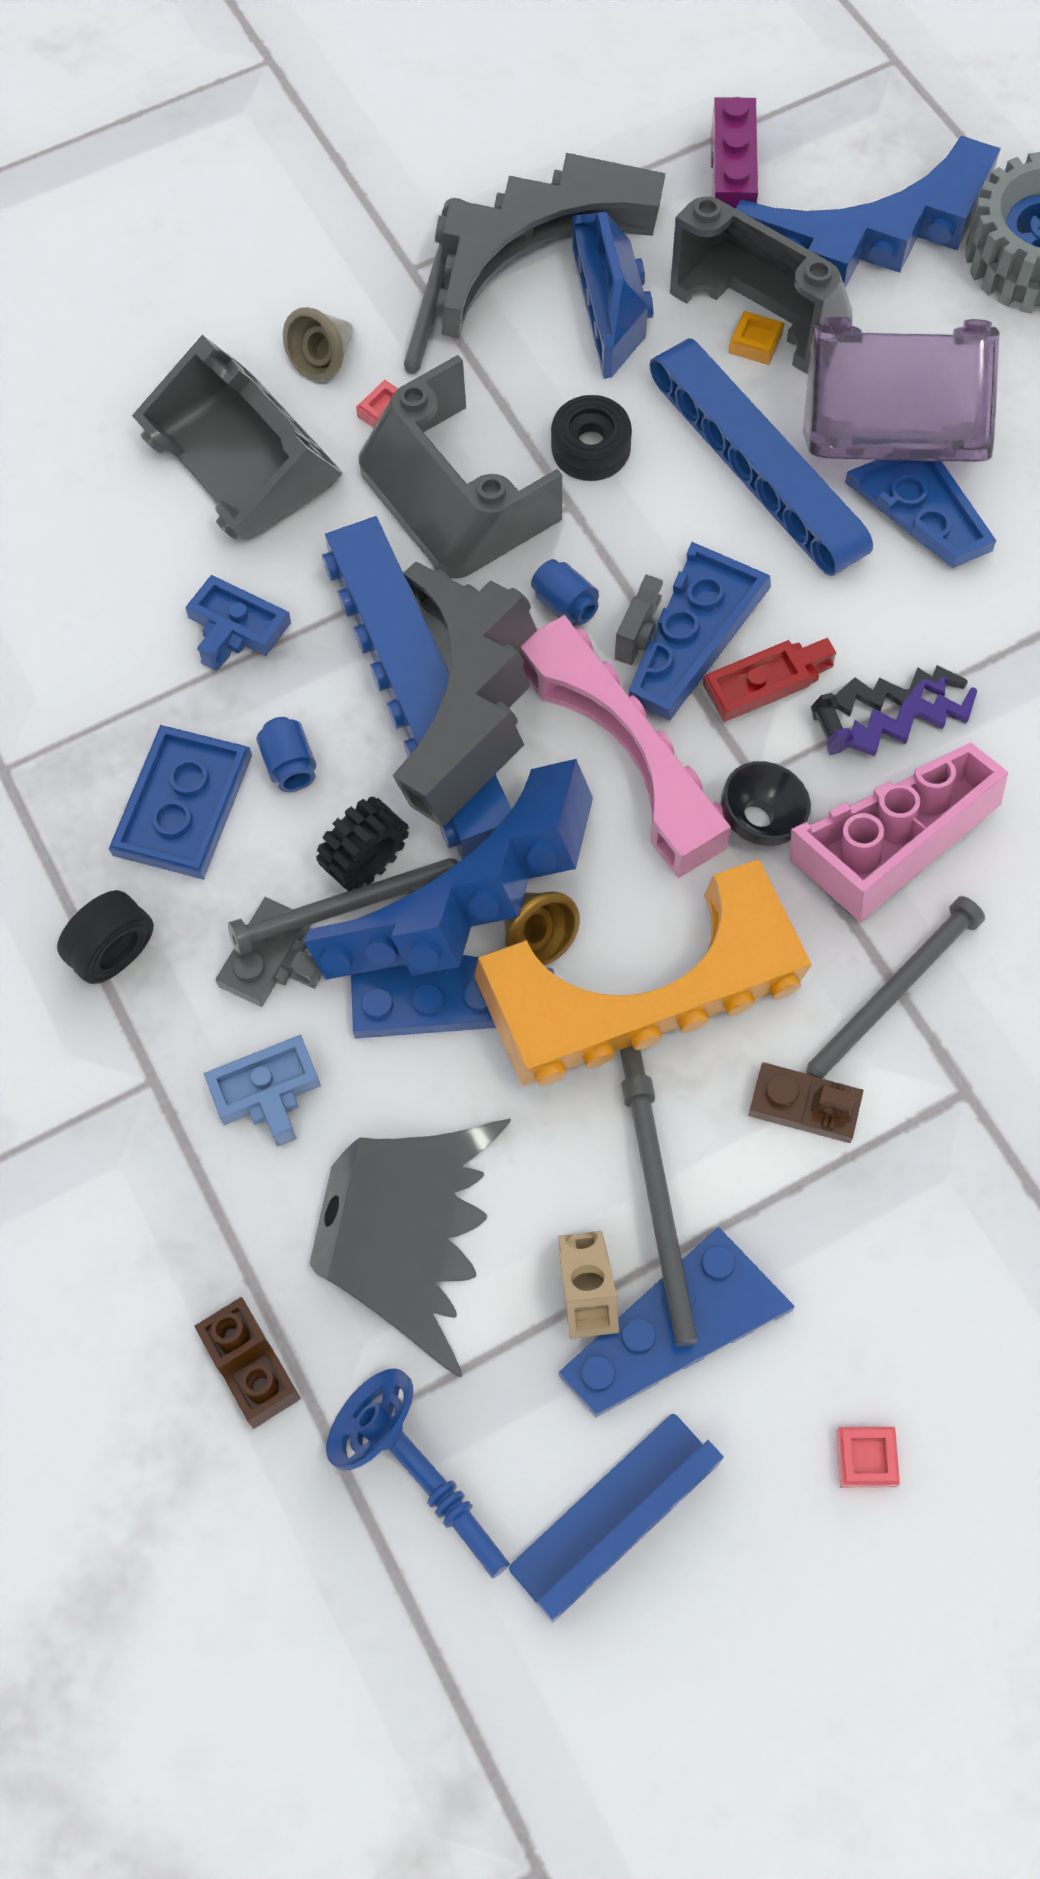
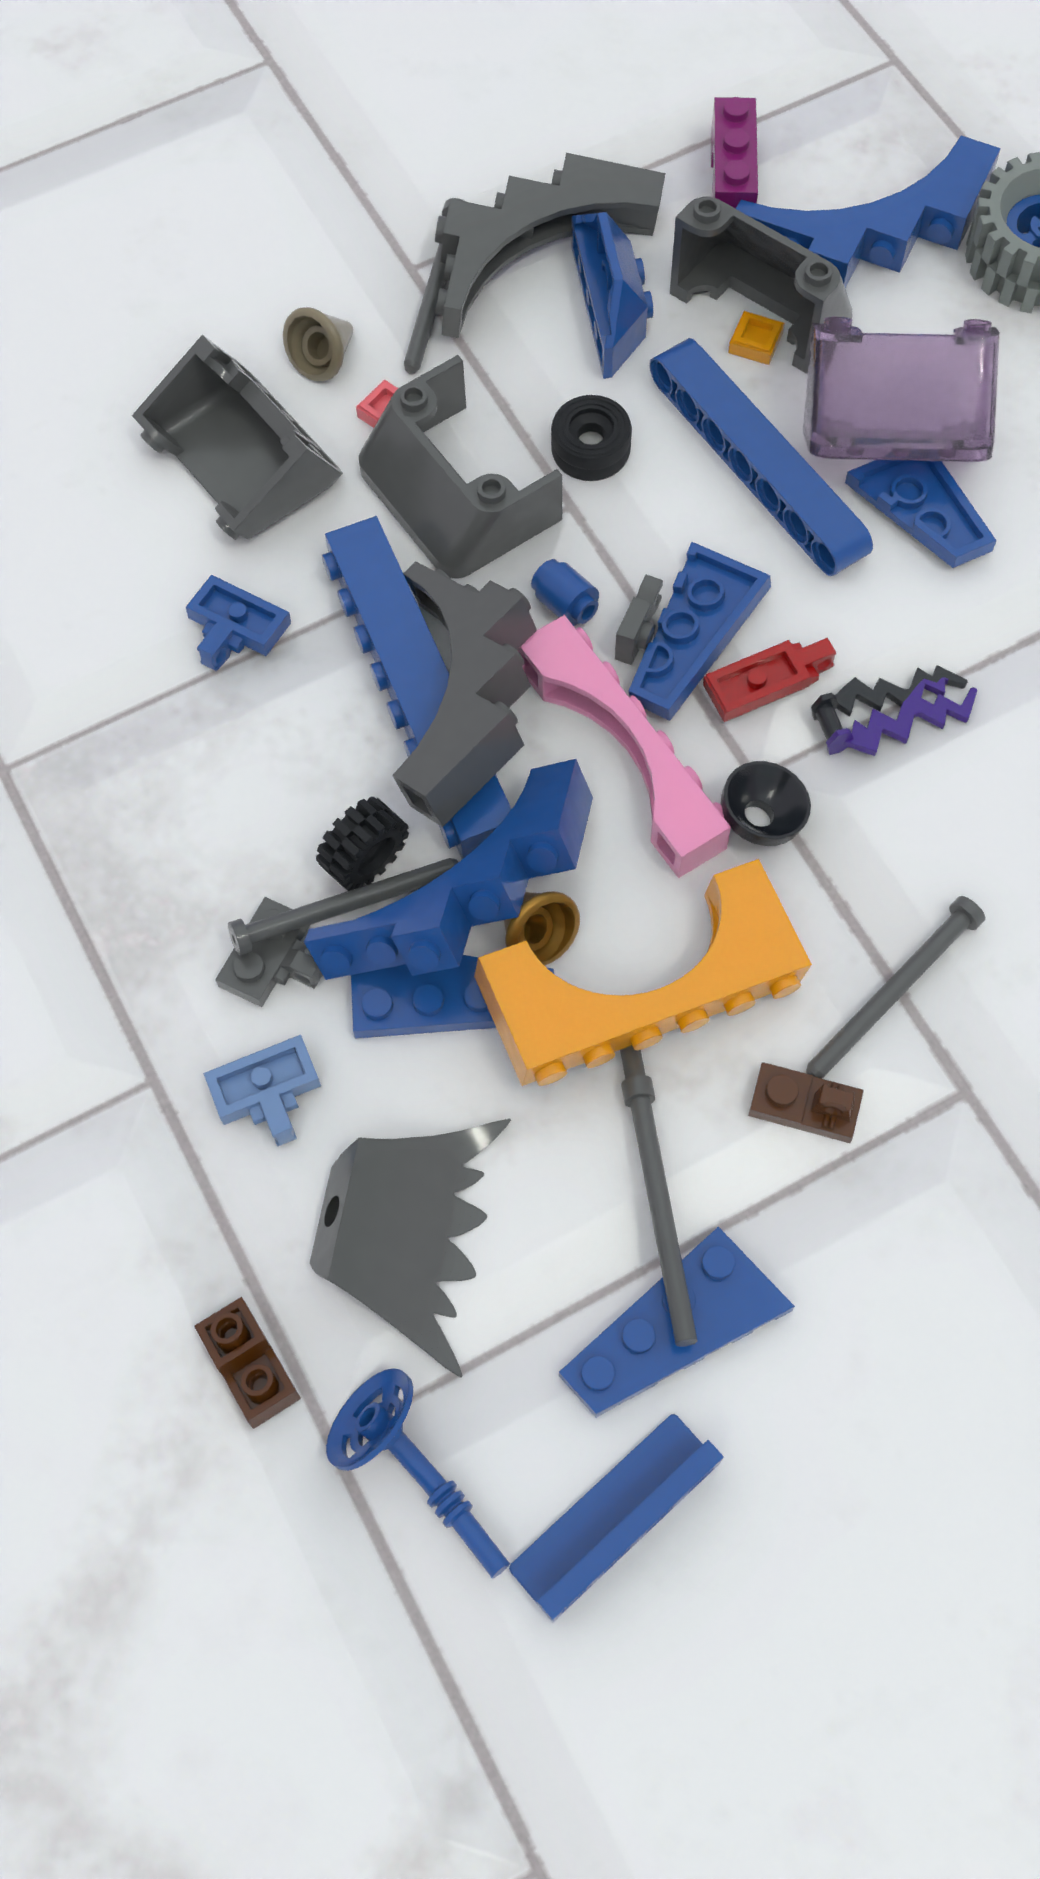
black tyre [57,890,154,984] -> none
blue tile [109,725,252,880] -> none
blue brick [256,717,316,792] -> none
tan leg [558,1231,619,1339] -> none
bright pink wedge [790,742,1008,922] -> none
coral tile [836,1427,900,1488] -> none

